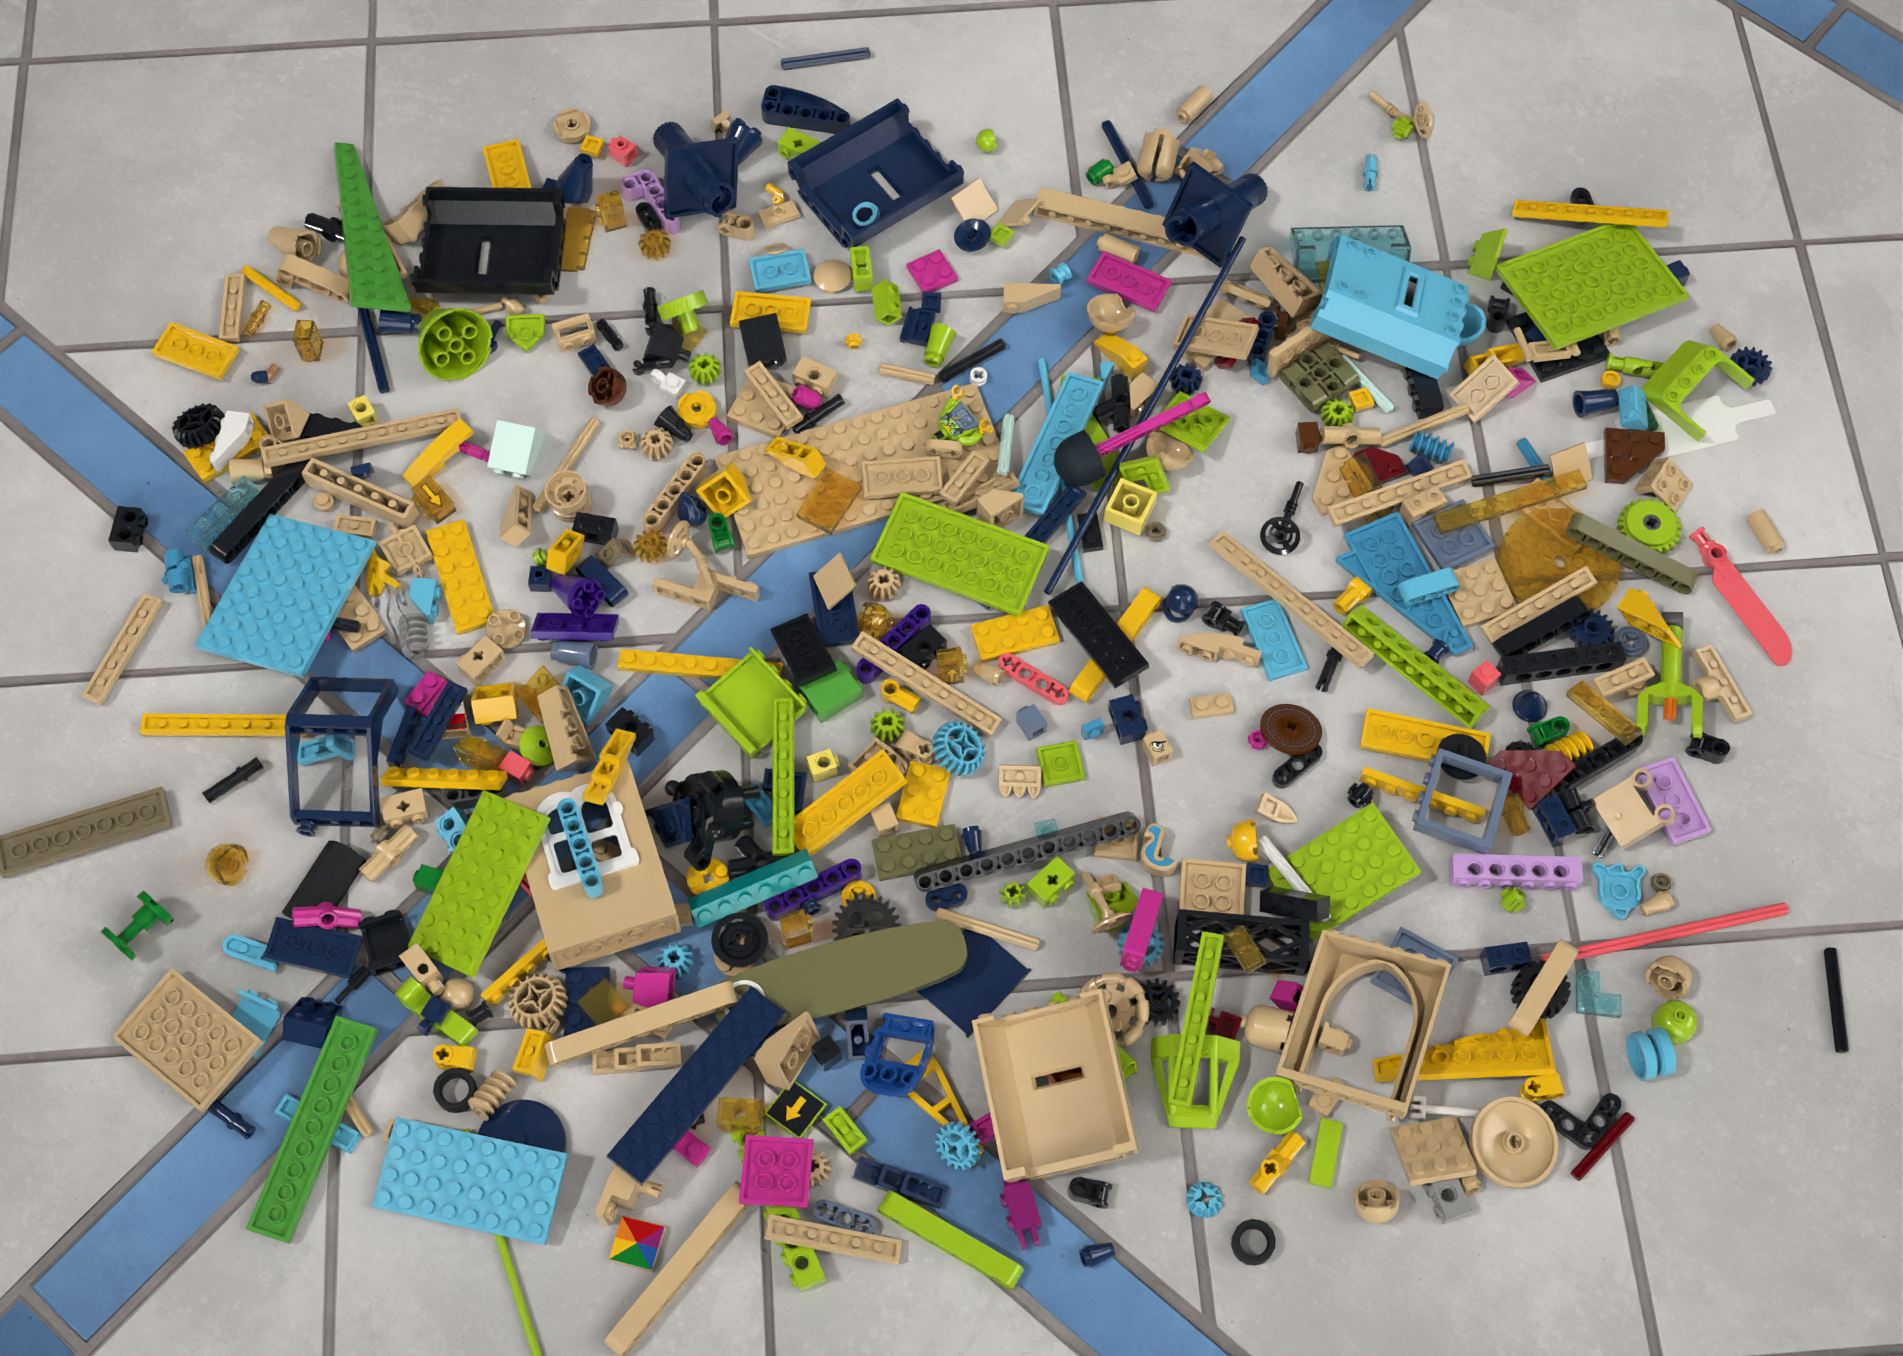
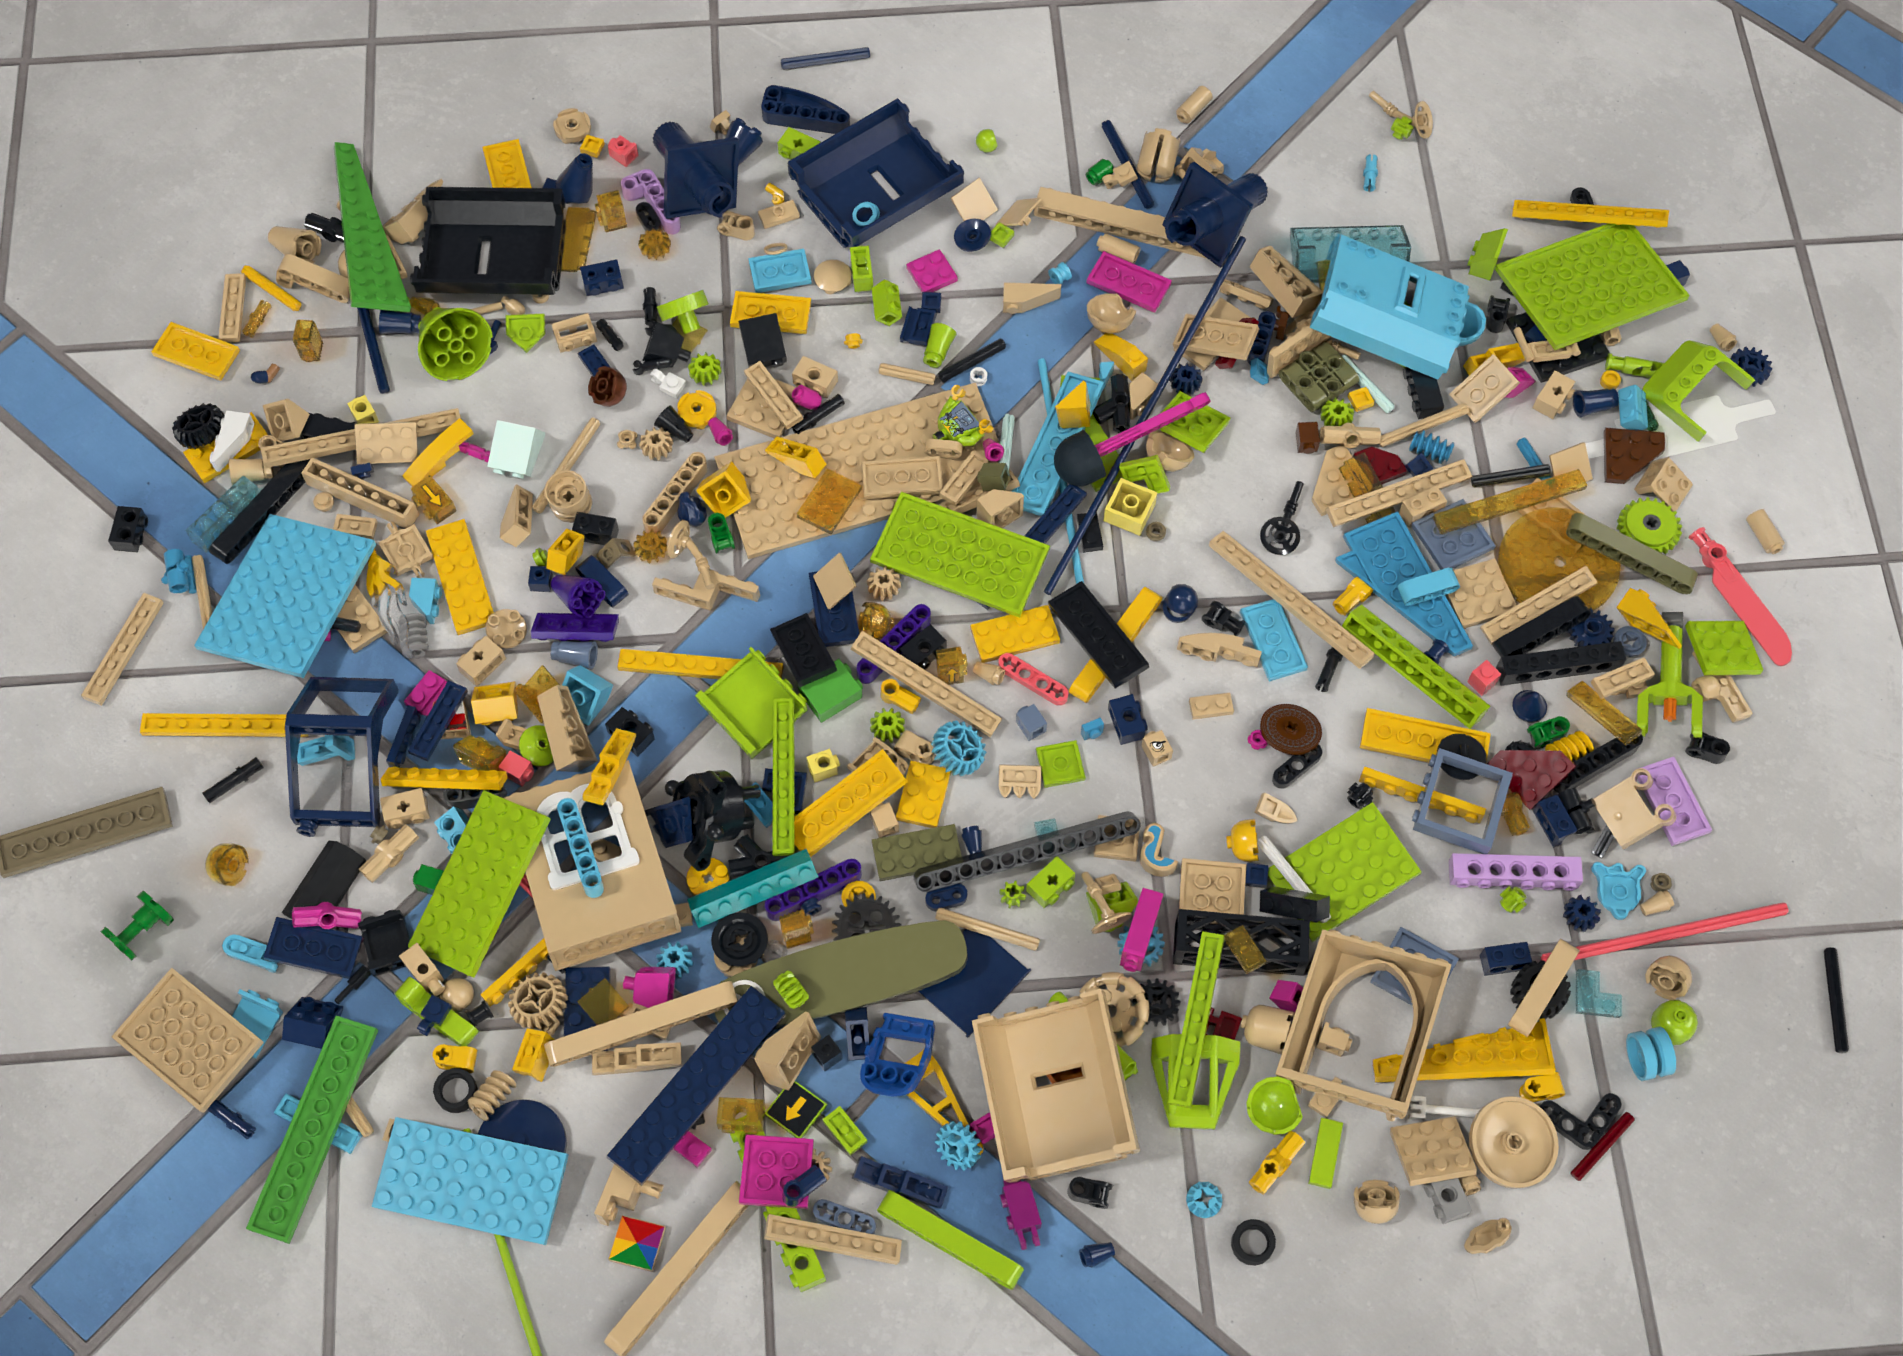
none -> tan plate [355,422,418,464]
none -> dark blue brick [580,259,624,296]
none -> lime gear [773,970,809,1009]
none -> dark blue piece [782,1165,827,1207]
none -> olive brick [977,463,1011,491]
none -> dark pink cone [983,438,1004,461]
none -> yellow slope [1055,380,1090,428]
none -> tan arm [1464,1218,1512,1254]
none -> tan brick [1533,371,1576,419]
none -> dark blue gear [1563,895,1601,932]
none -> lime plate [1685,621,1764,675]

